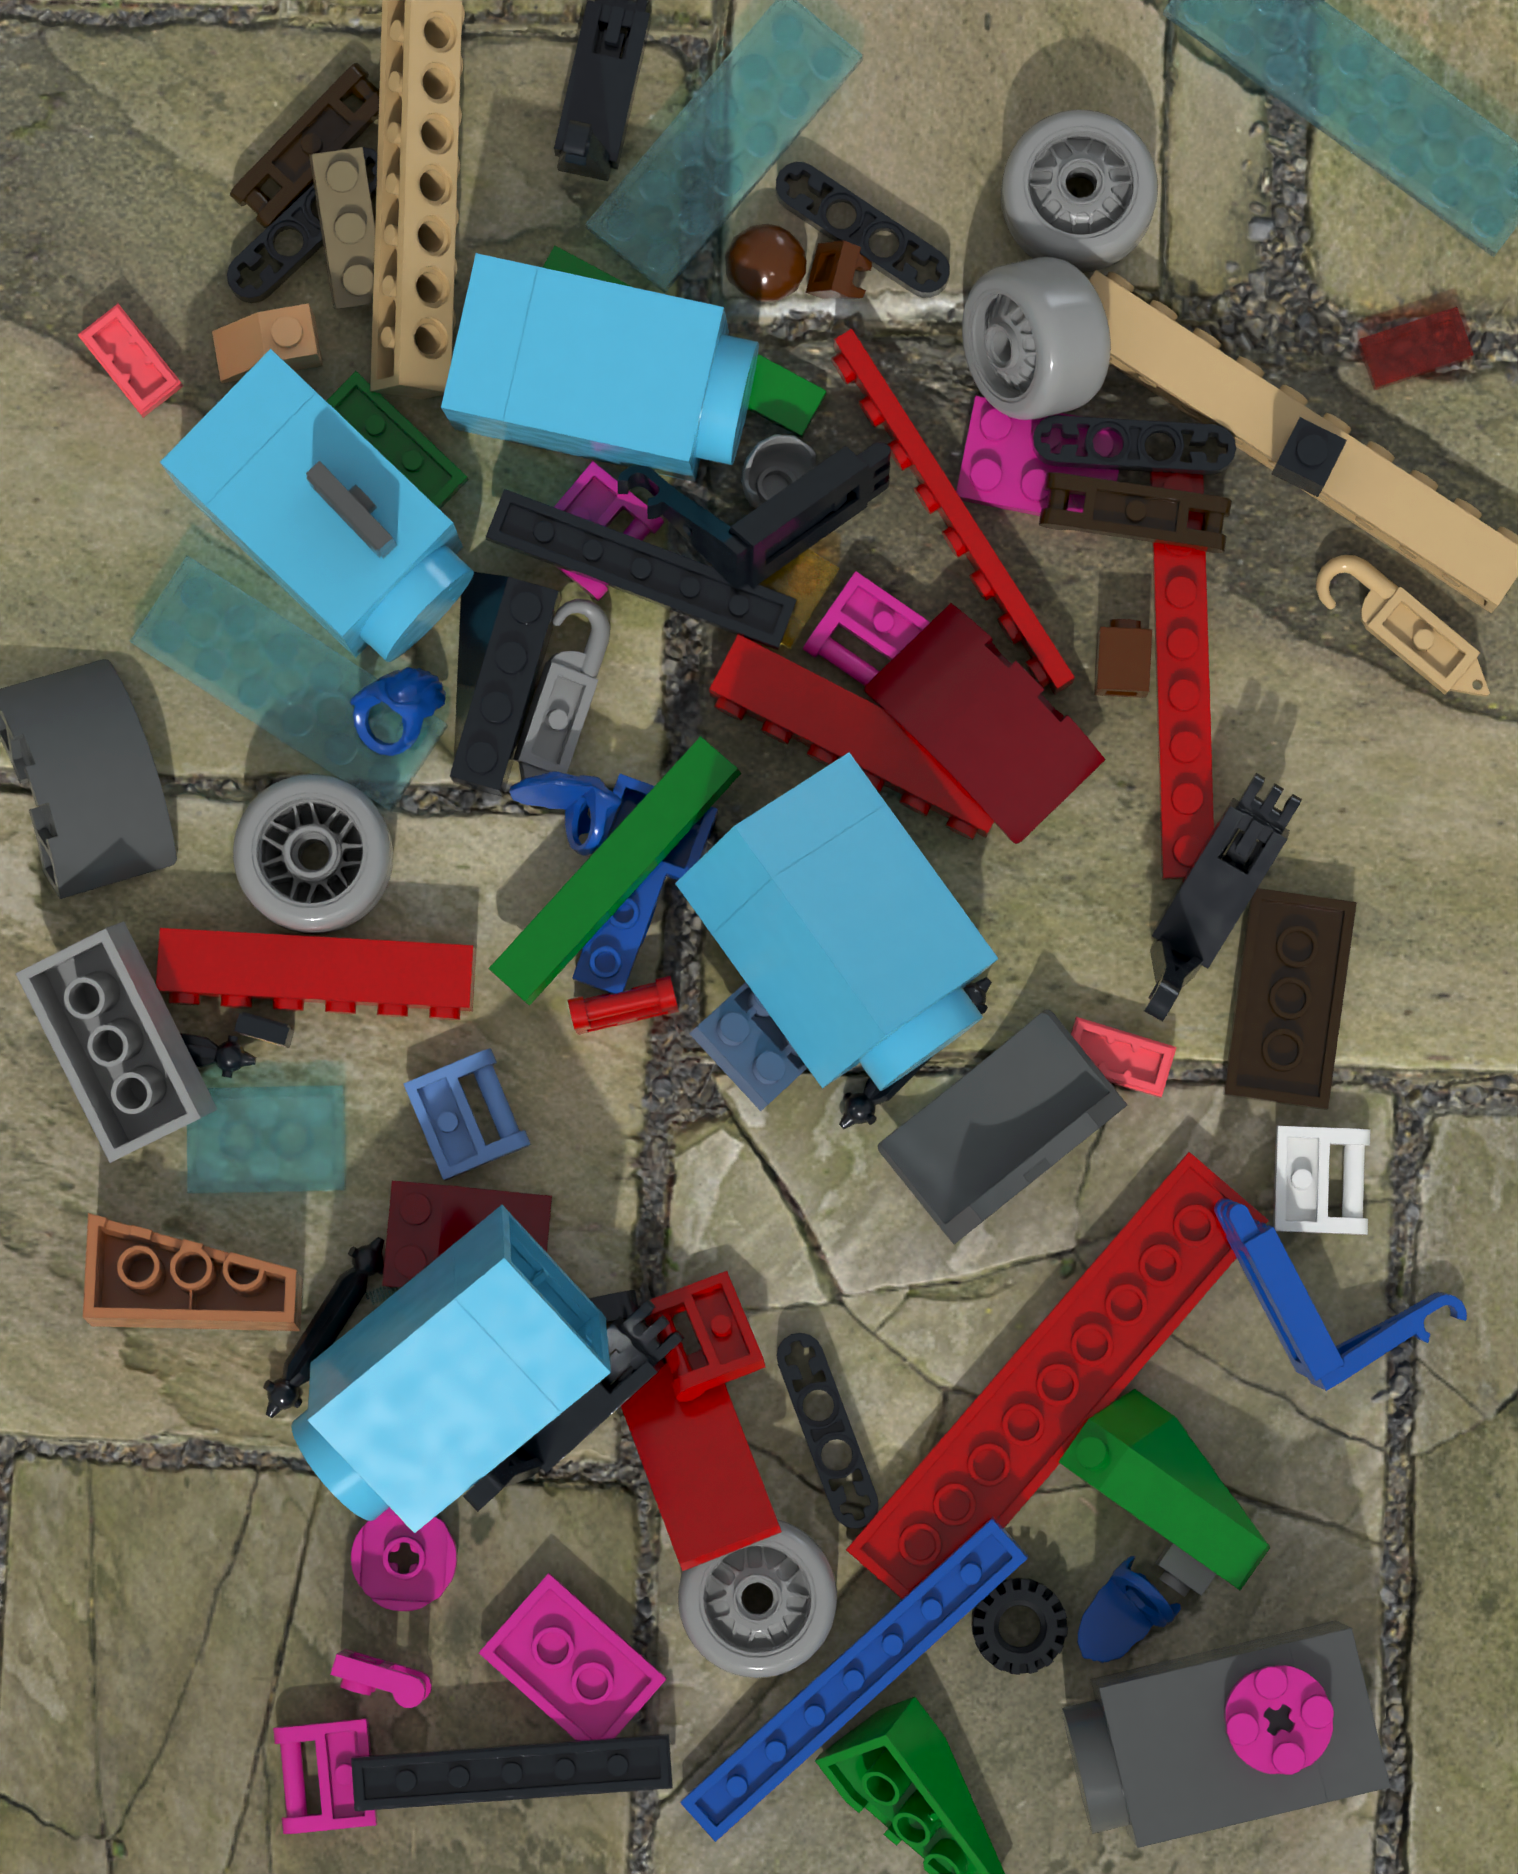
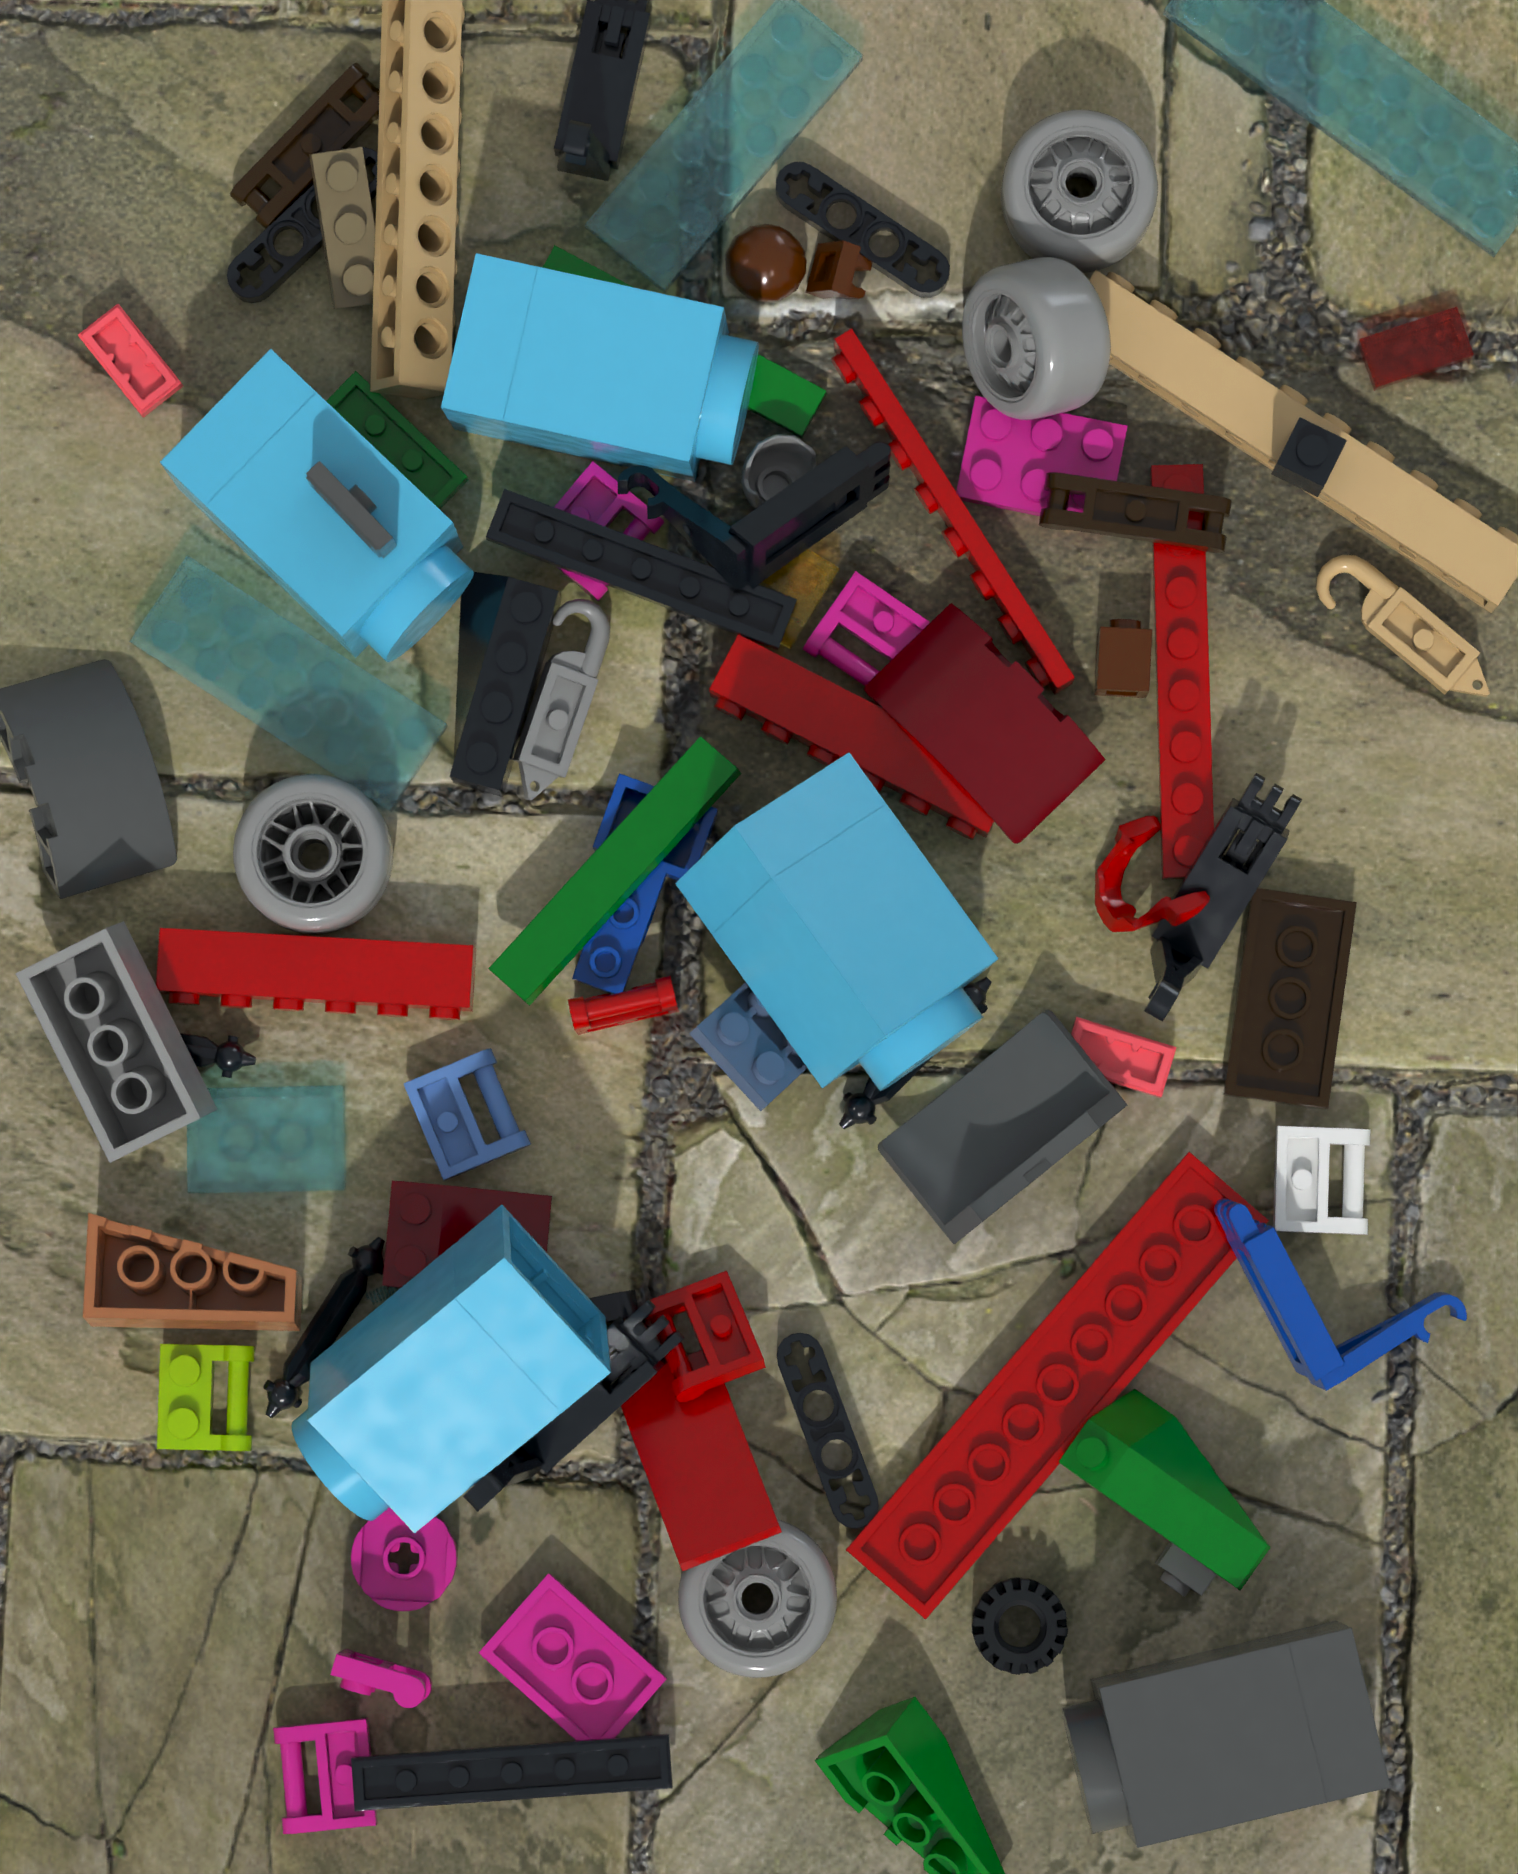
light nougat slope [212,303,323,383] -> none
black tile [234,1012,294,1048] -> none
blue piece [350,667,446,756] -> none
blue piece [509,771,622,856] -> none
blue plate [680,1517,1028,1842] -> none
black beam [1032,415,1236,475] -> none
blue piece [1077,1556,1181,1663] -> none
dark pink plate [1224,1665,1334,1775] -> none
none -> lime plate [157,1344,255,1451]
none -> red helmet [1095,816,1210,932]

